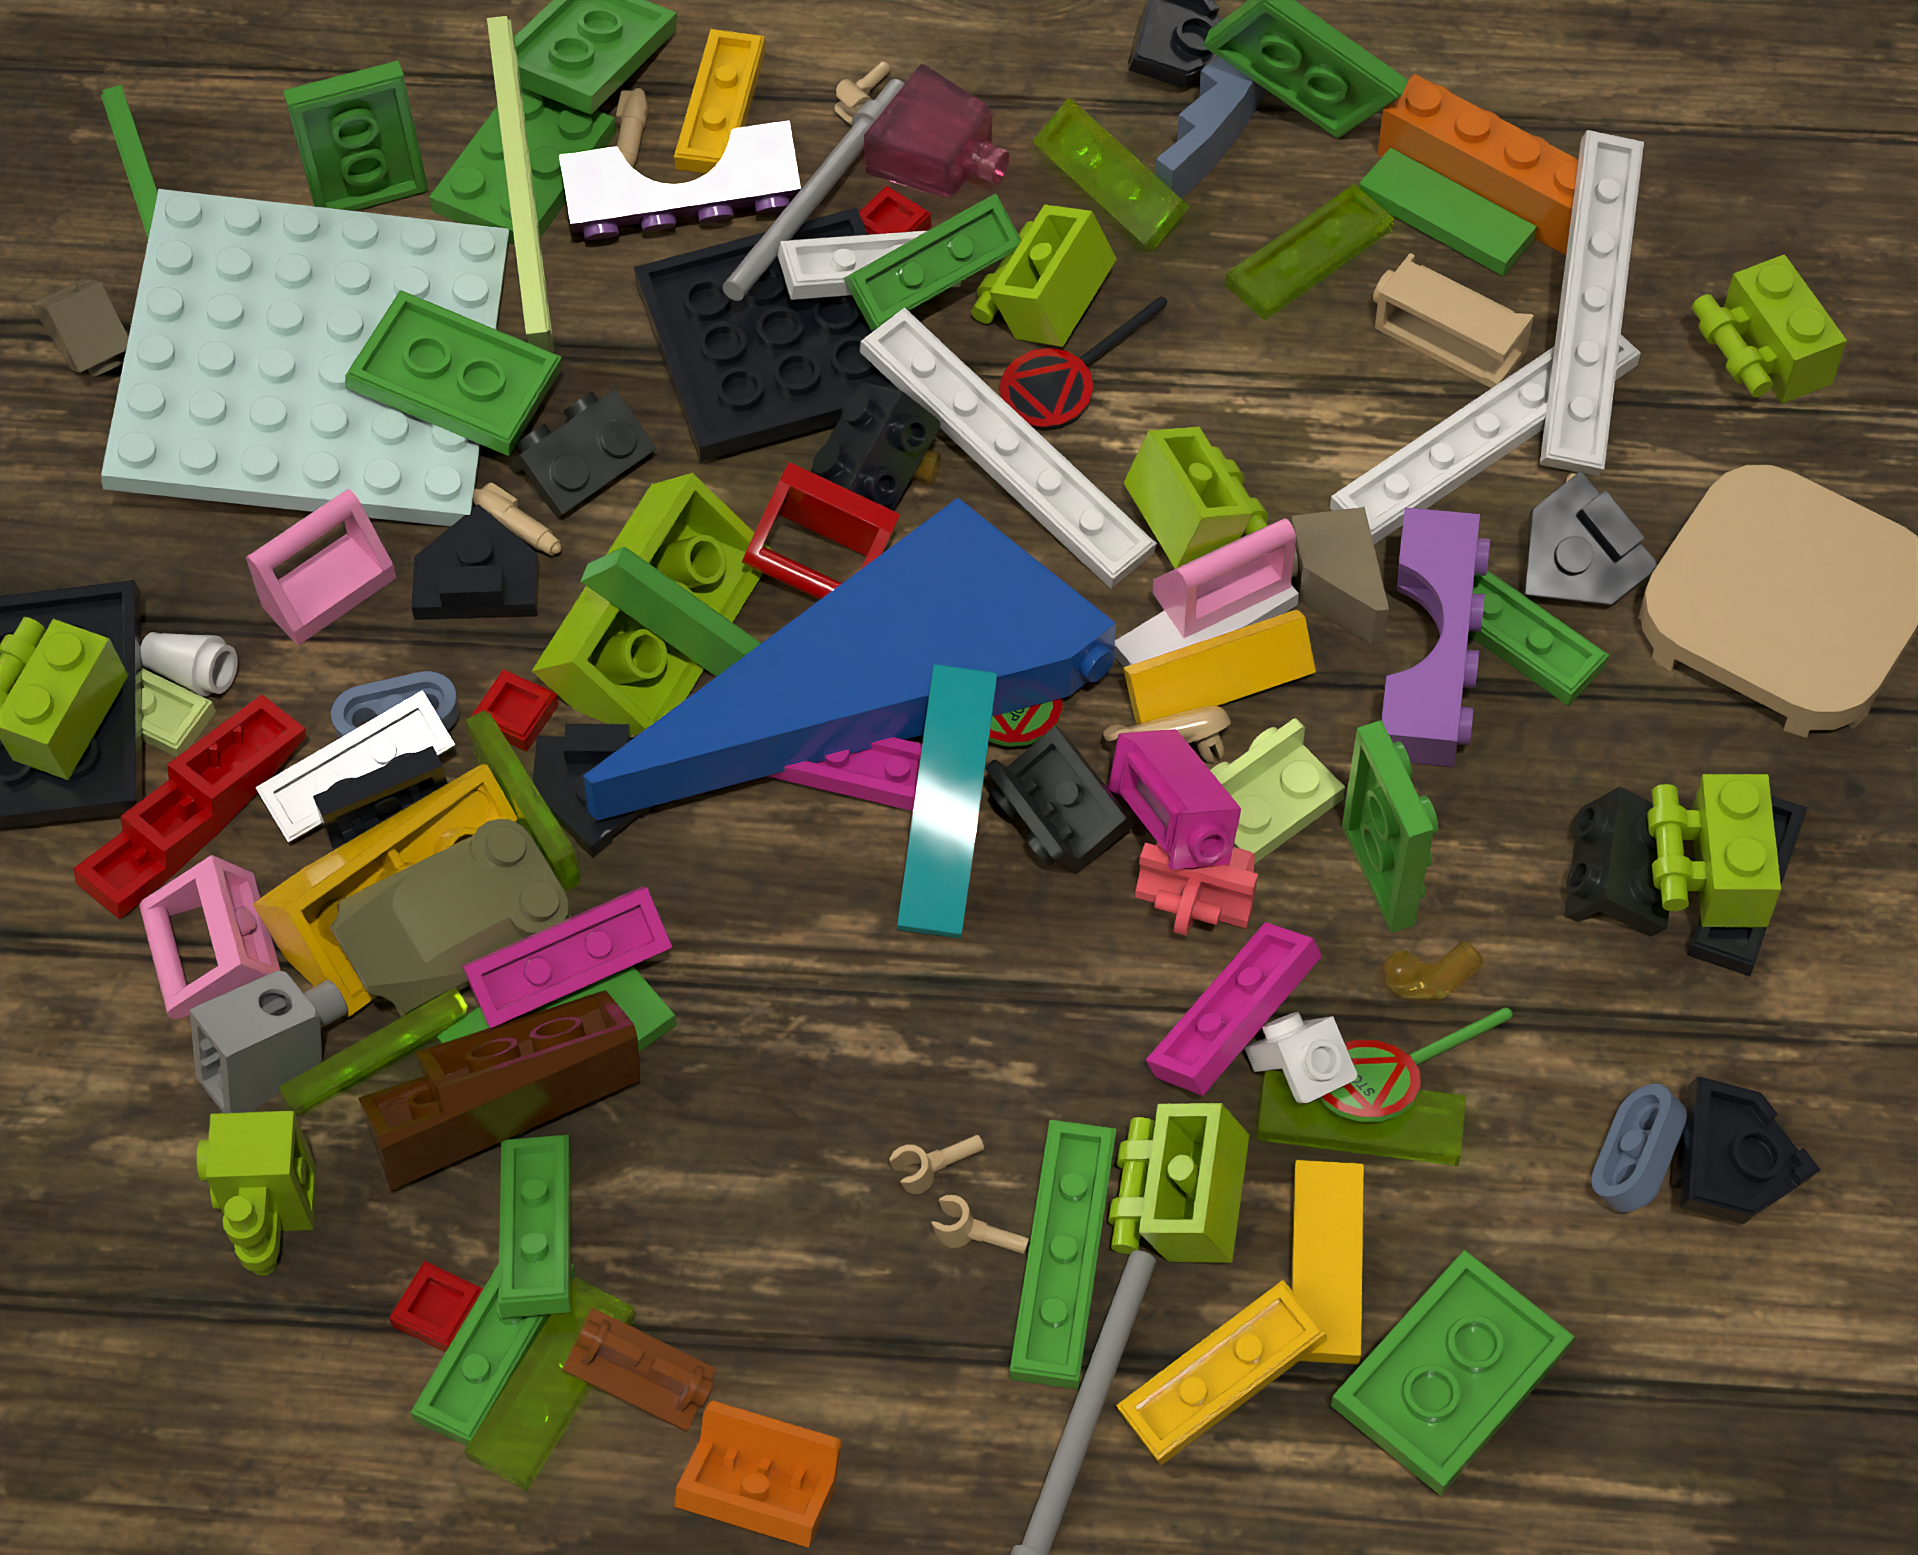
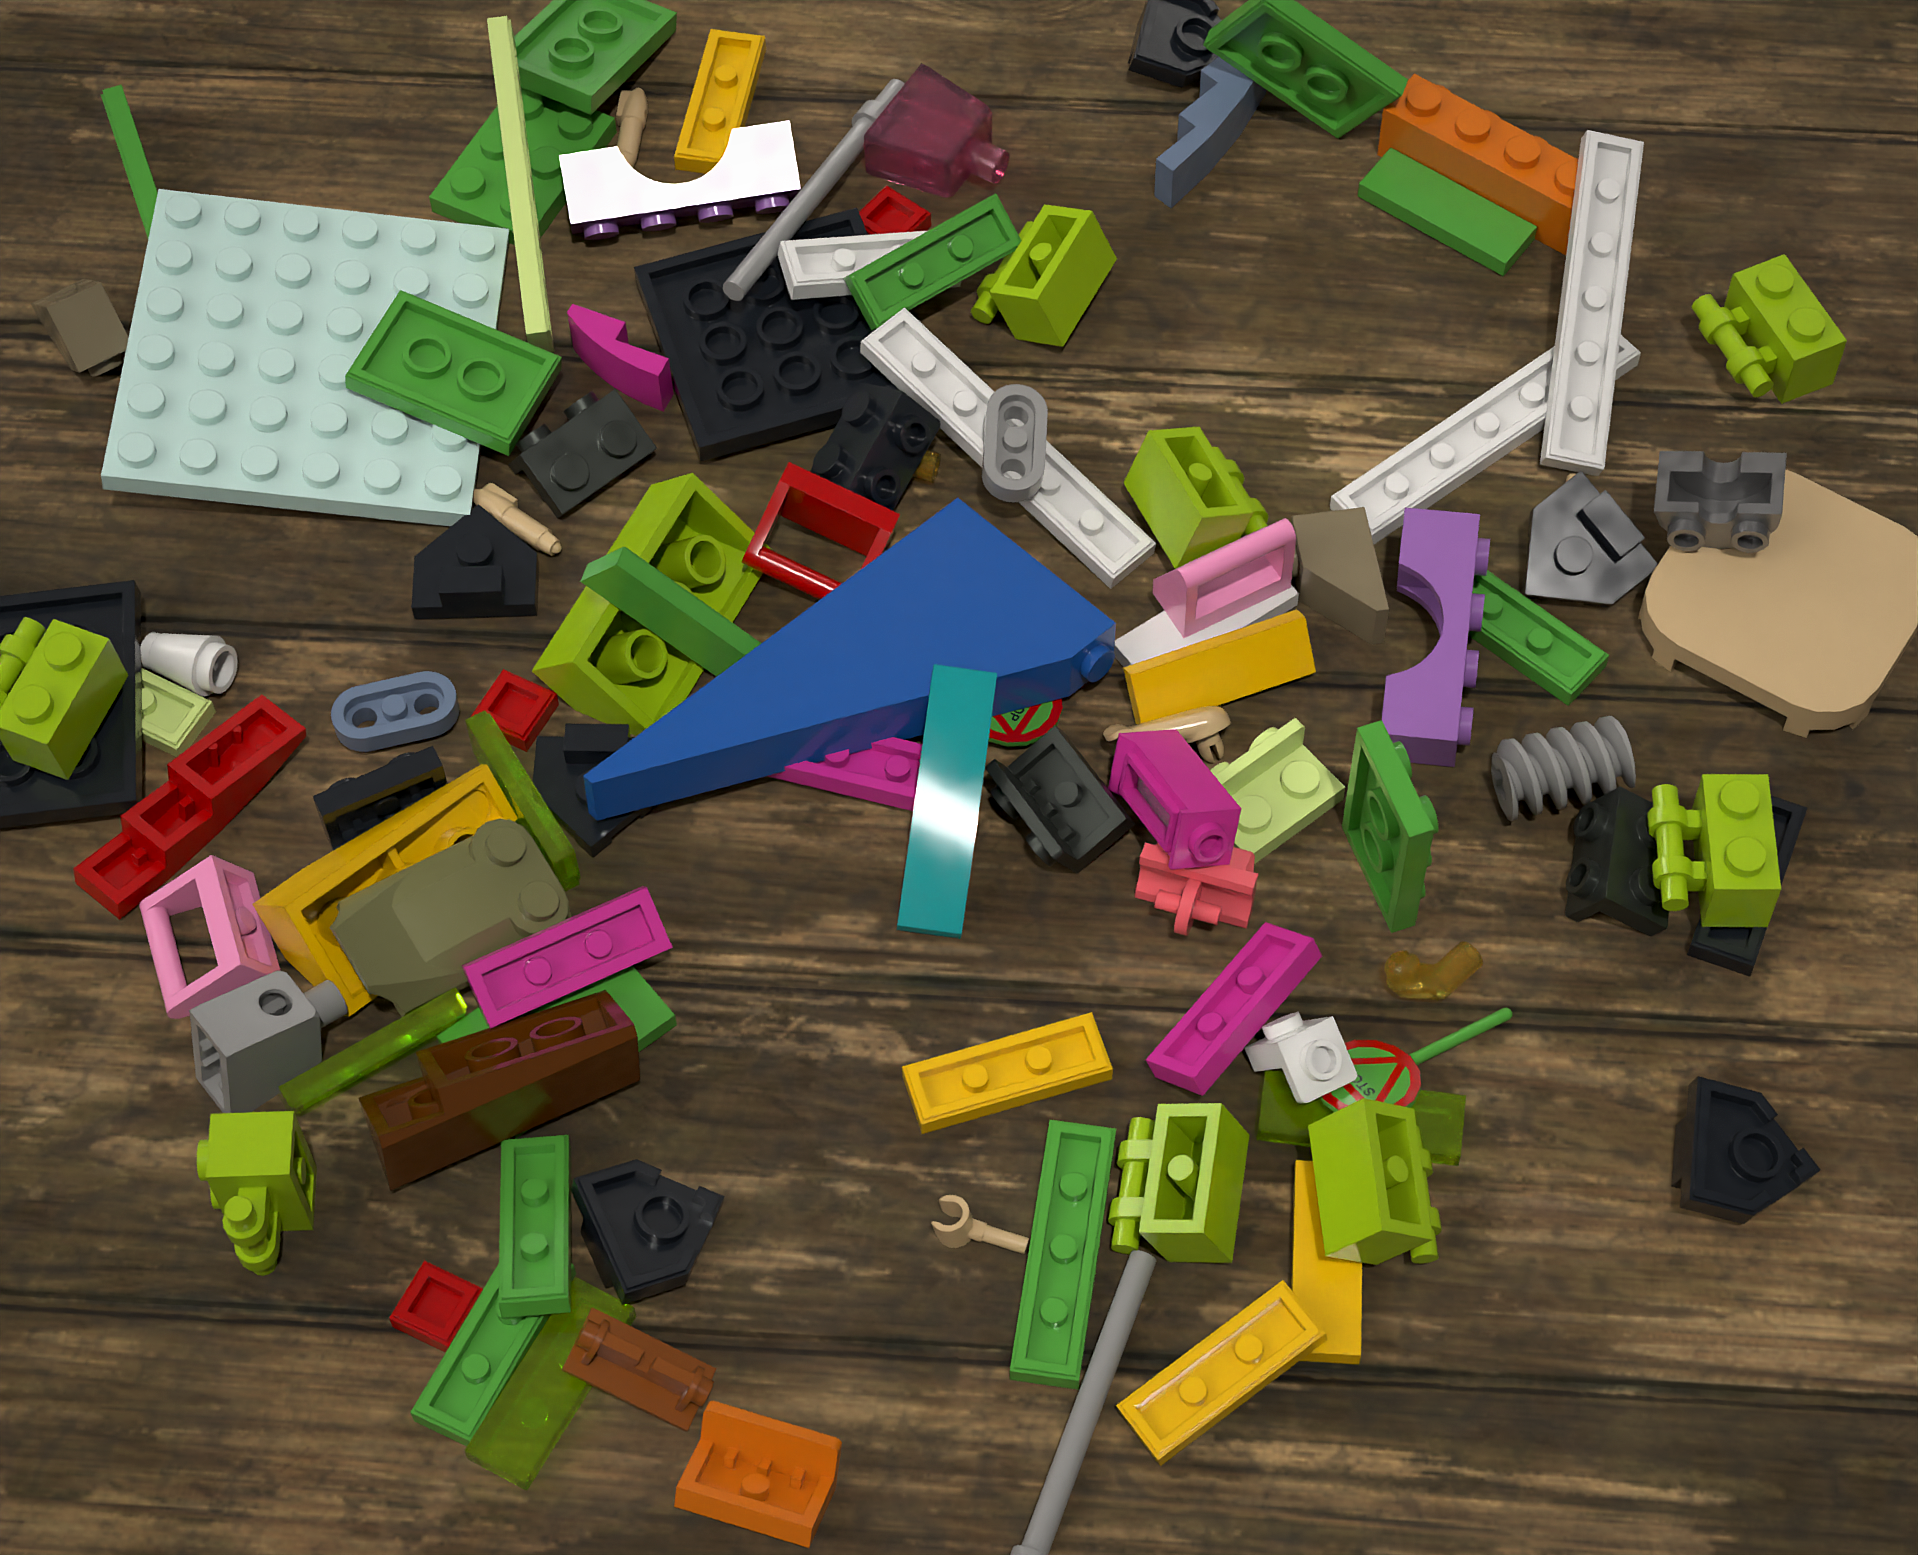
bright pink tile [246,489,397,646] -> none
white tile [255,690,456,844] -> none
bright green tile [283,60,429,211] -> none
tan hand [834,61,891,125] -> none
tan hand [890,1135,984,1194] -> none
piece [999,296,1167,430] -> none
clear neon green plate [1032,97,1190,250] -> none
clear neon green tile [1225,184,1394,321] -> none
bright green plate [1331,1250,1575,1496] -> none
tan window [1373,253,1534,388] -> none
sand blue plate [1591,1084,1687,1212] -> none
none -> dark pink slope [567,304,674,412]
none -> black plate [571,1159,725,1305]
none -> yellow tile [902,1012,1113,1134]
none -> light grey plate [982,384,1048,502]
none -> lime brick [1308,1098,1442,1265]
none -> light grey piece [1491,716,1636,821]
none -> flat silver cylinder [1654,451,1787,553]

